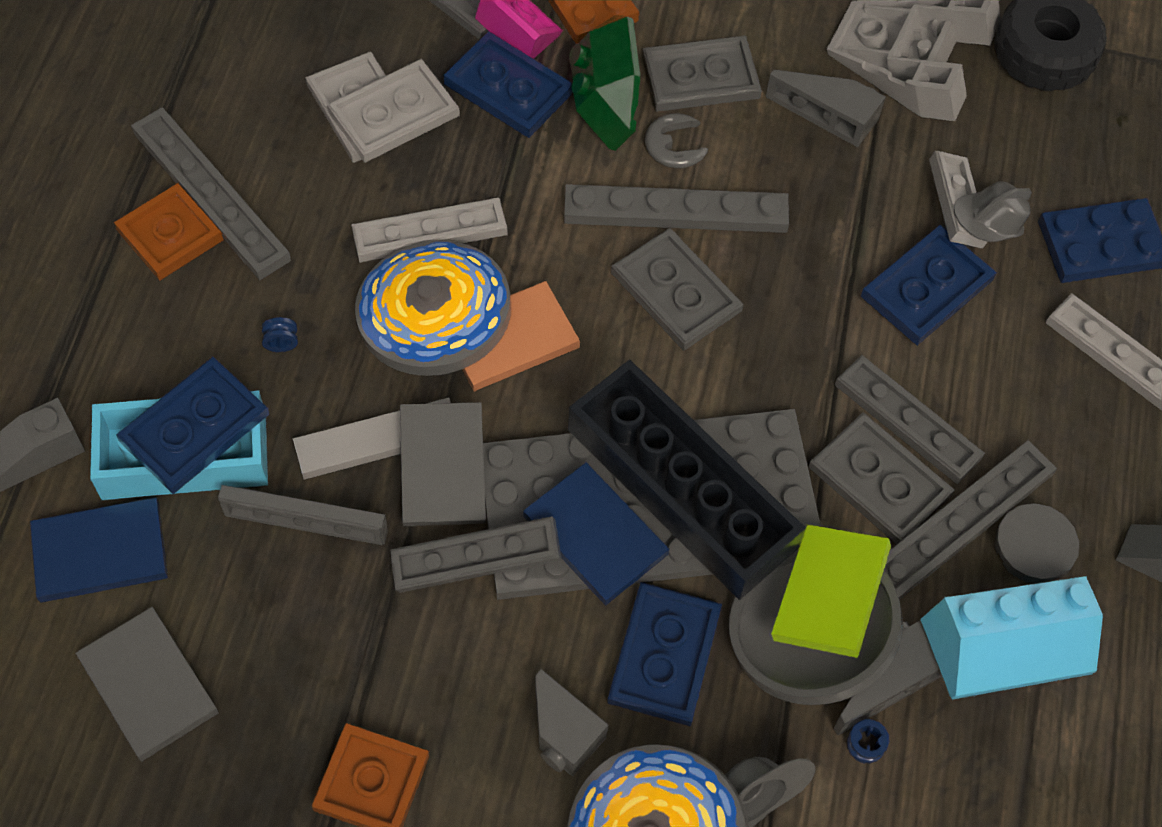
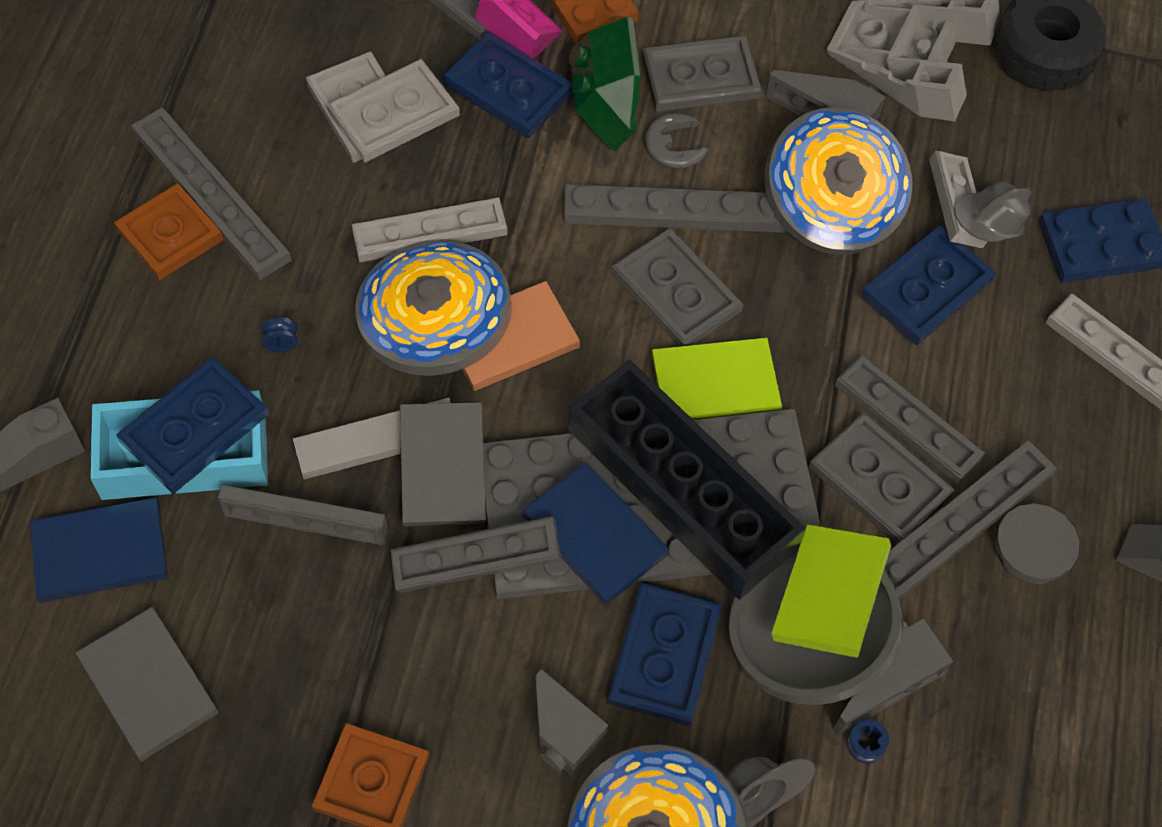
medium azure slope [920,576,1103,699] -> none
none -> lime tile [651,338,782,420]
none -> dish [765,107,913,255]

